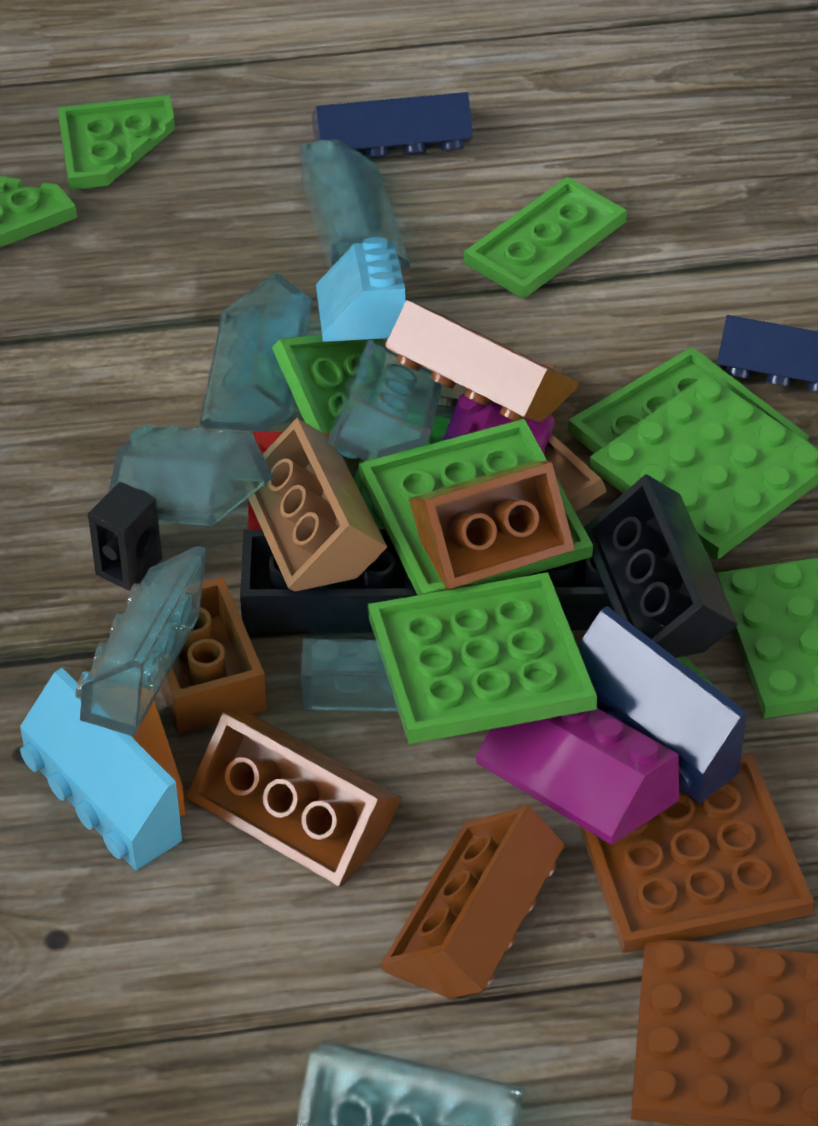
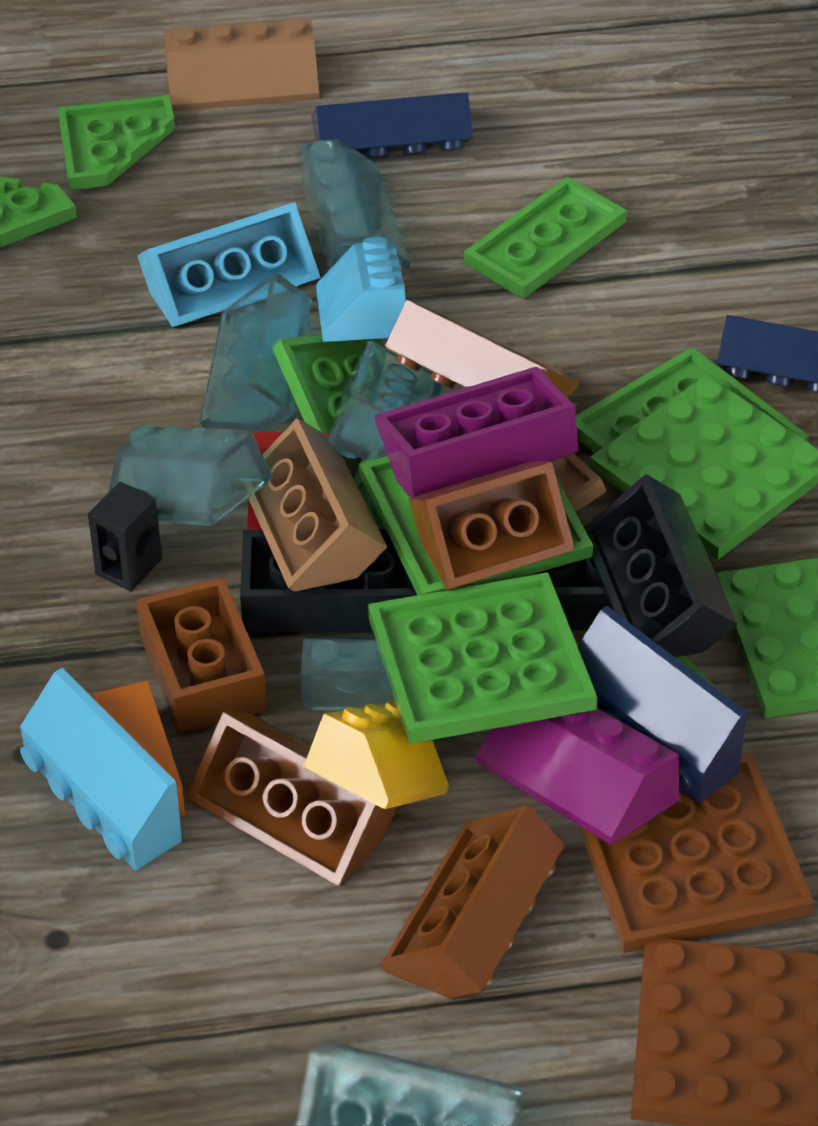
clear light blue slope [75,546,206,736] -> none
none -> medium azure slope [137,202,321,327]
none -> medium nougat slope [163,18,320,111]
none -> yellow slope [304,700,449,809]
none -> magenta slope [374,366,578,498]

